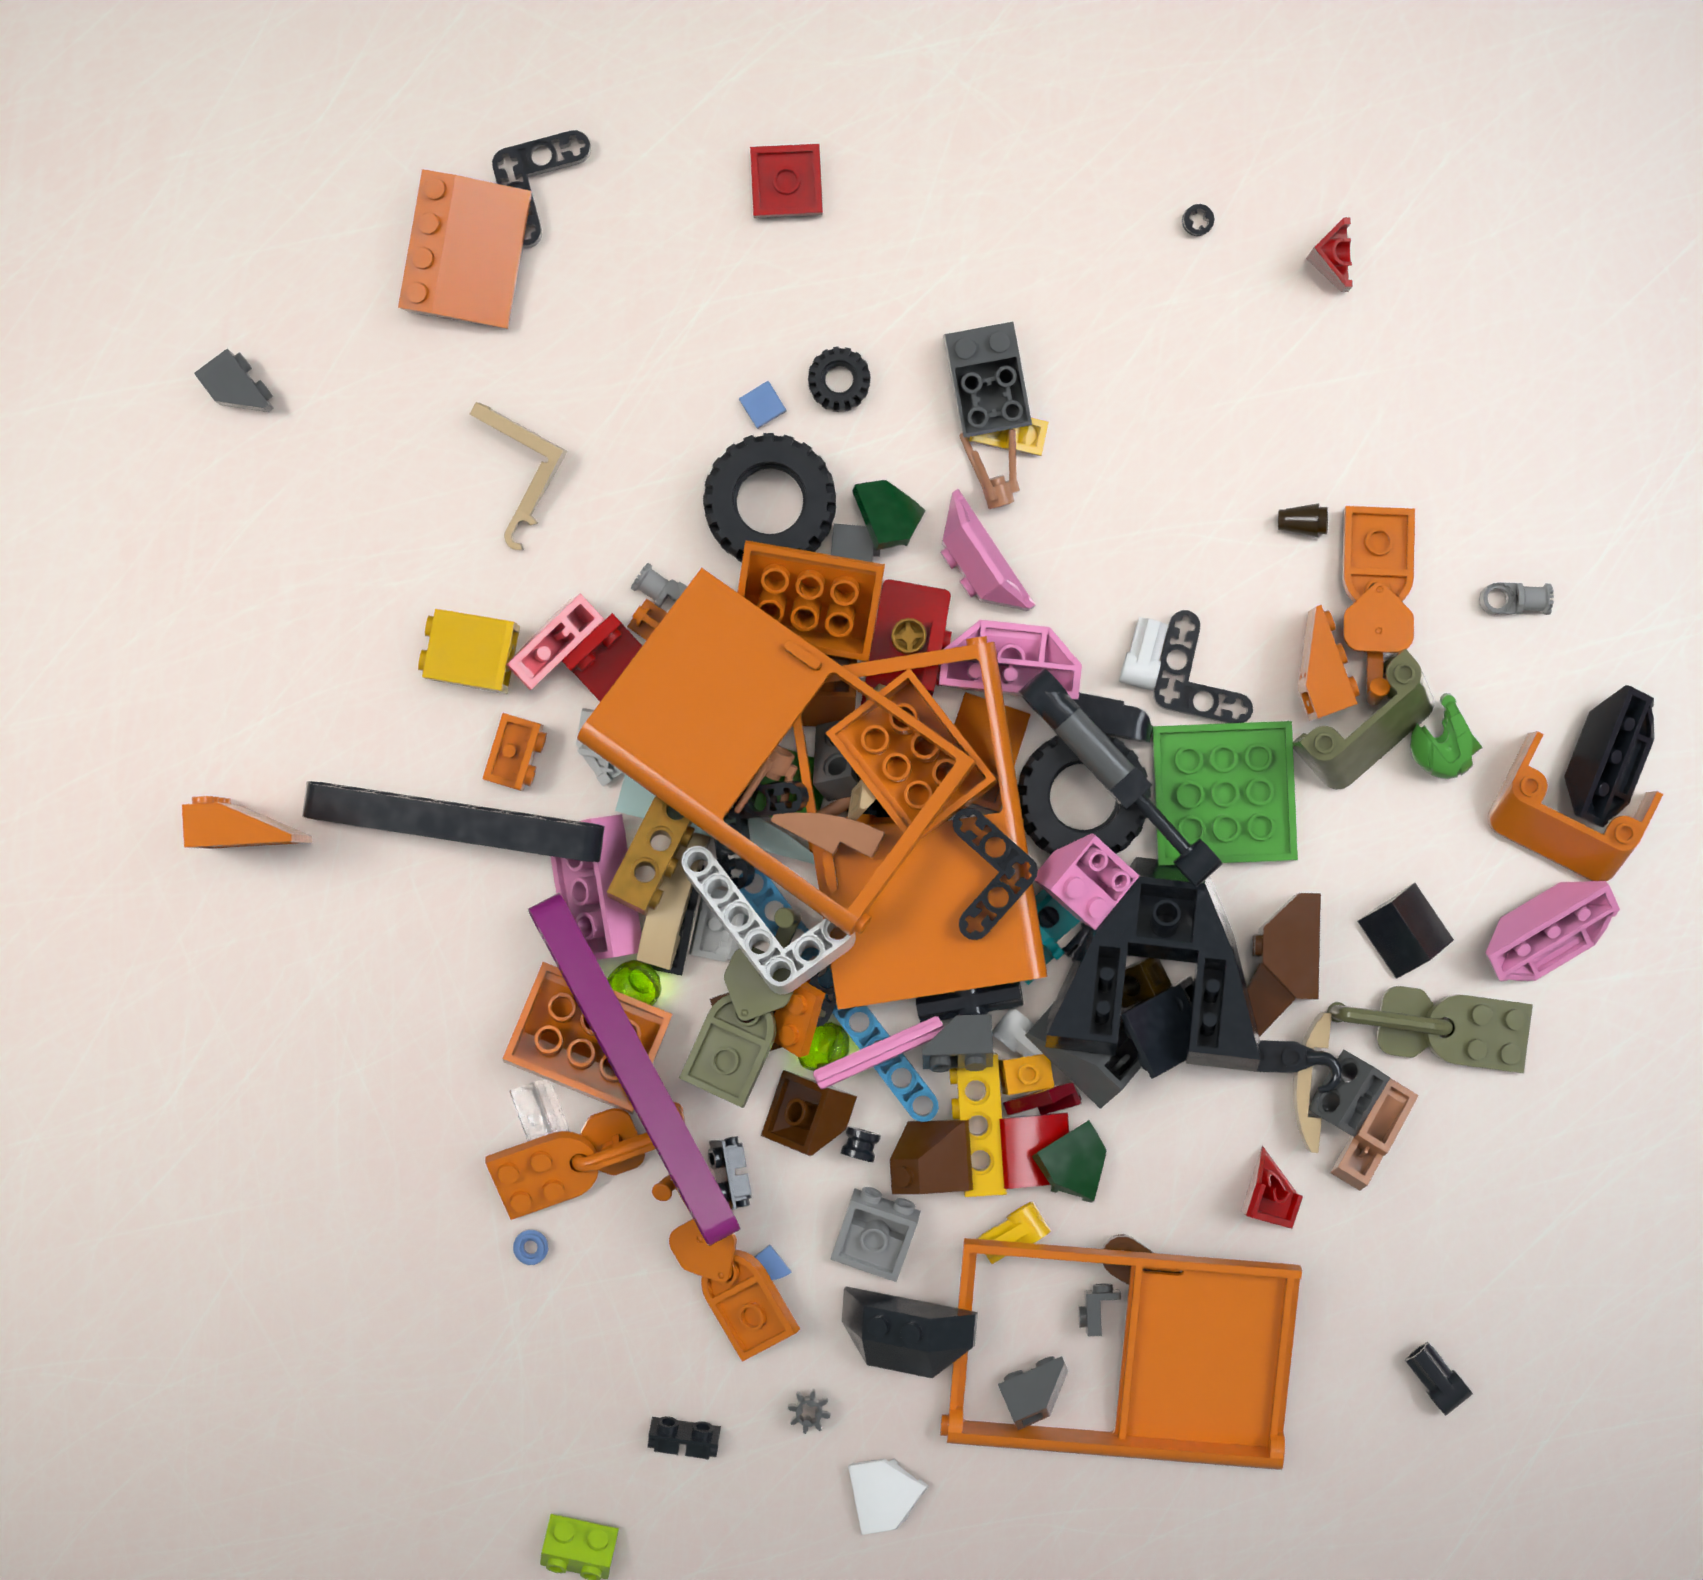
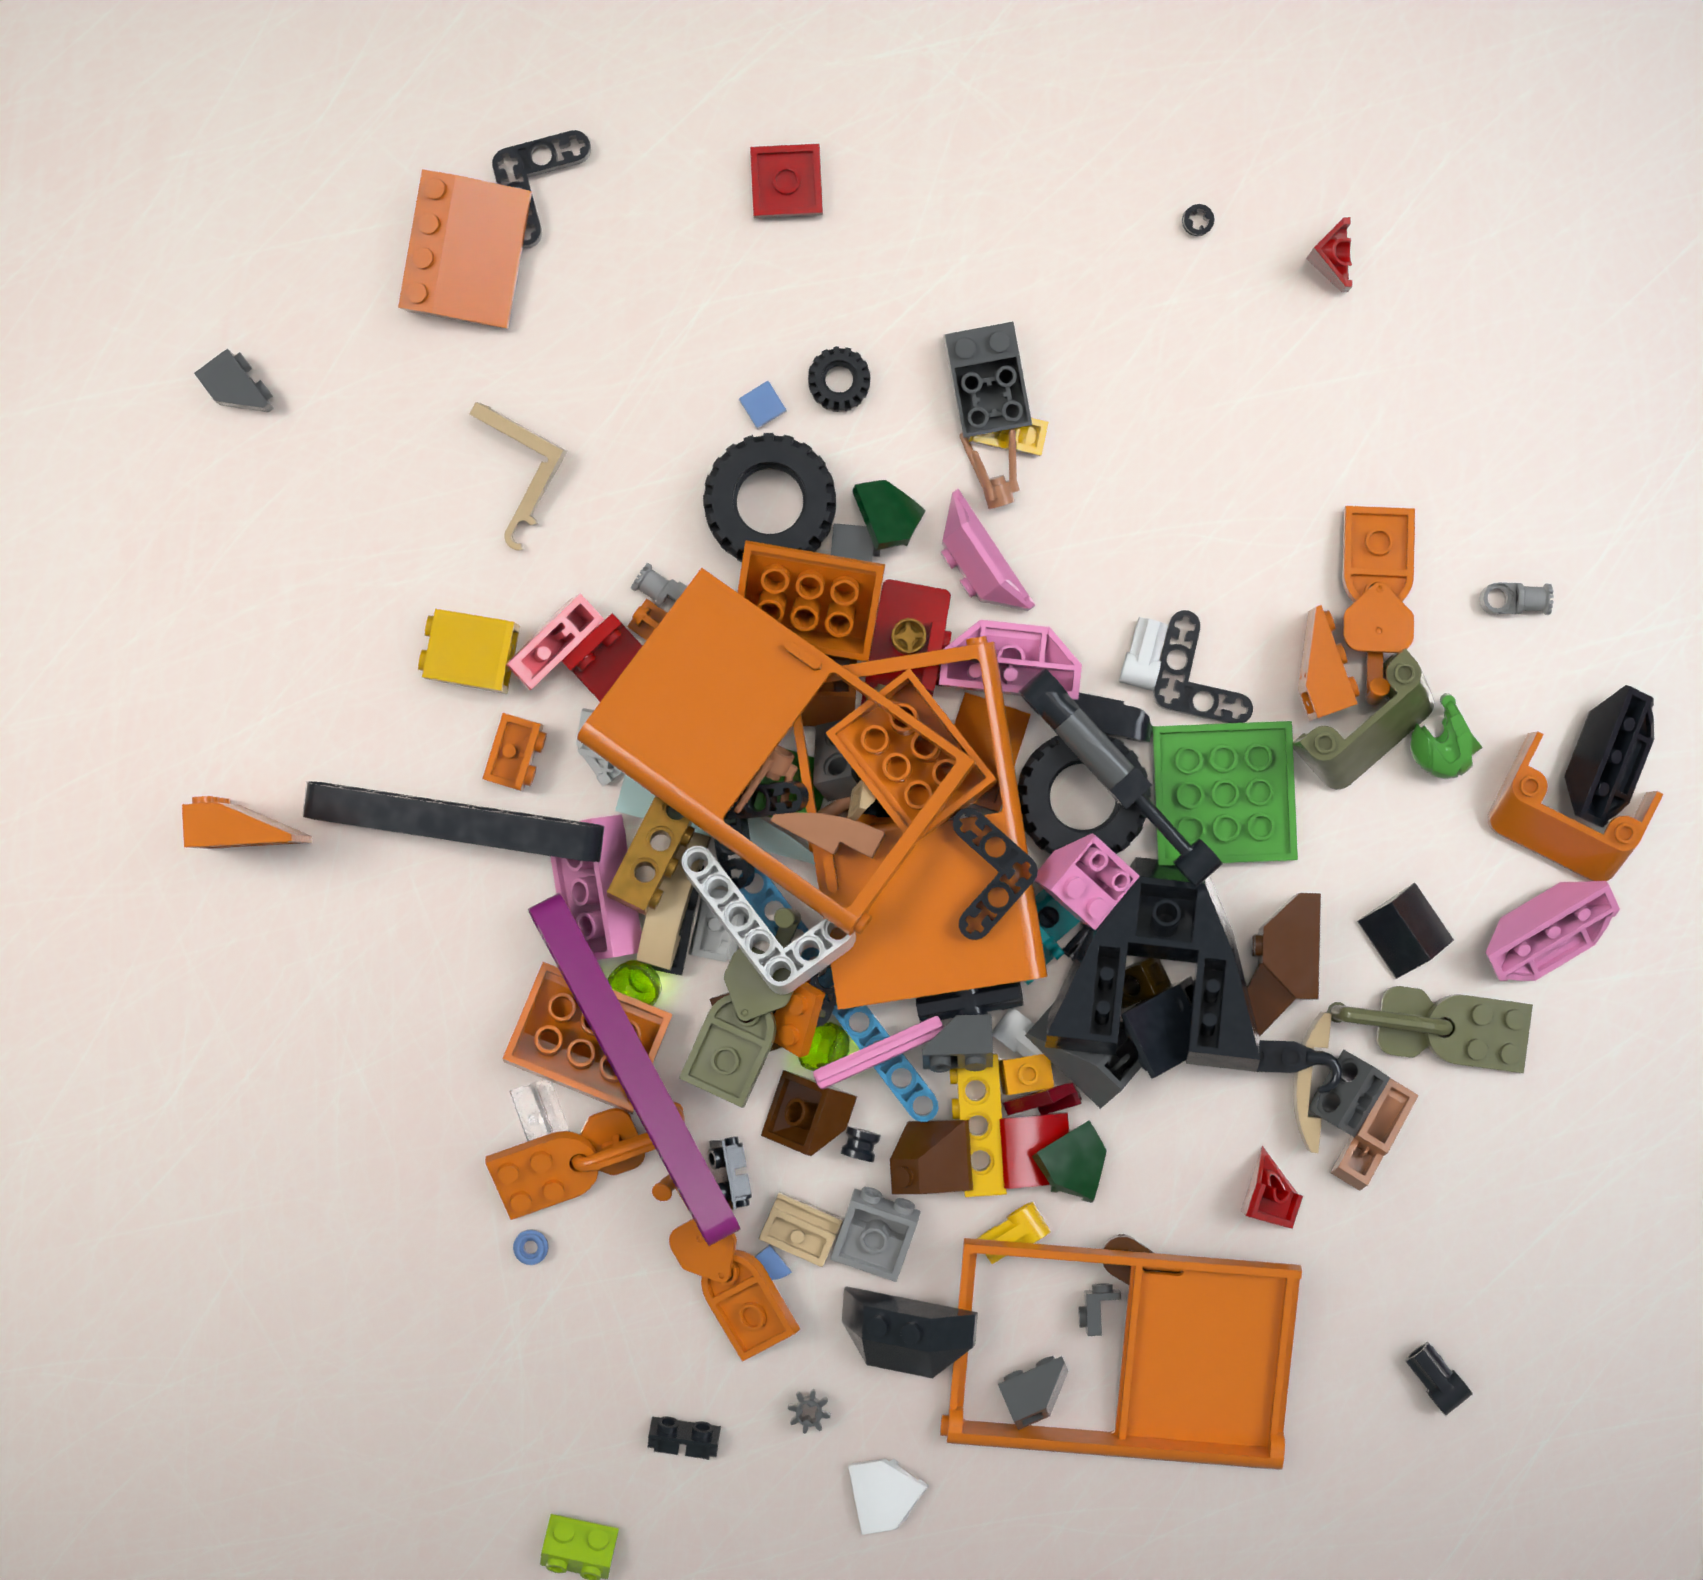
dark brown cone [1278,503,1328,538] -> none
none -> tan plate [759,1192,843,1267]

